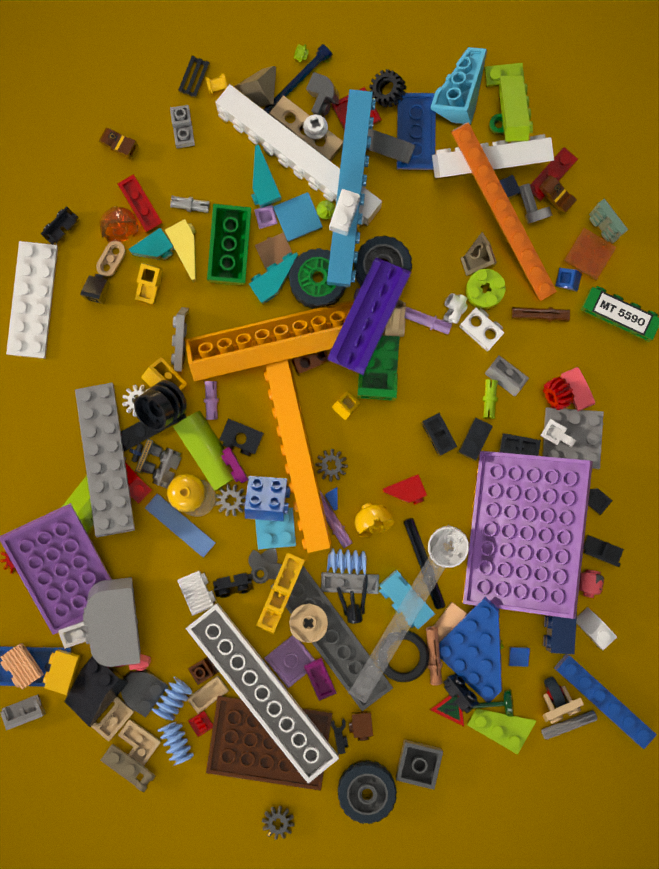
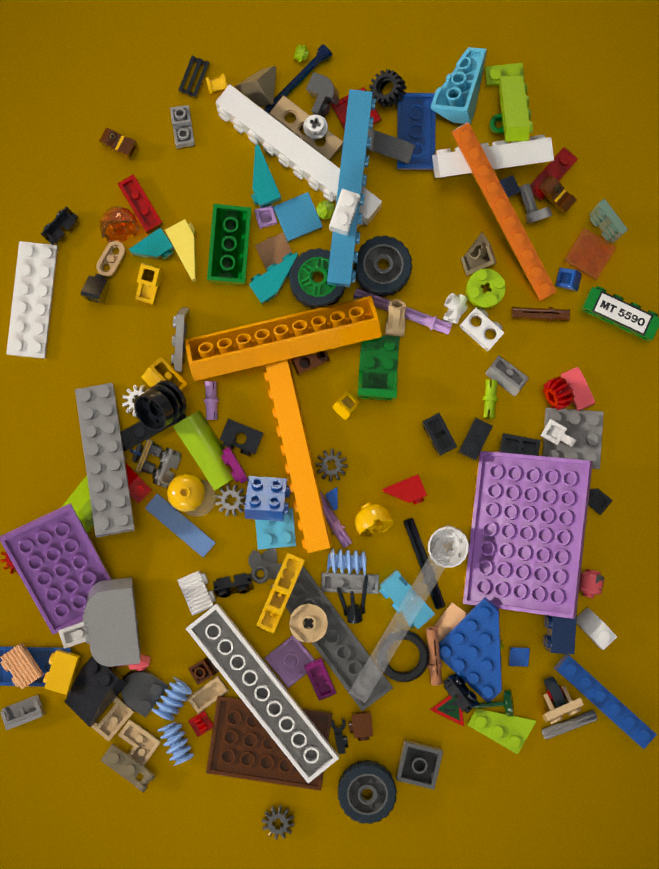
light grey pin [170,195,210,213] -> none
dark purple plate [328,257,412,375] -> none
black panel [583,535,624,567] -> none

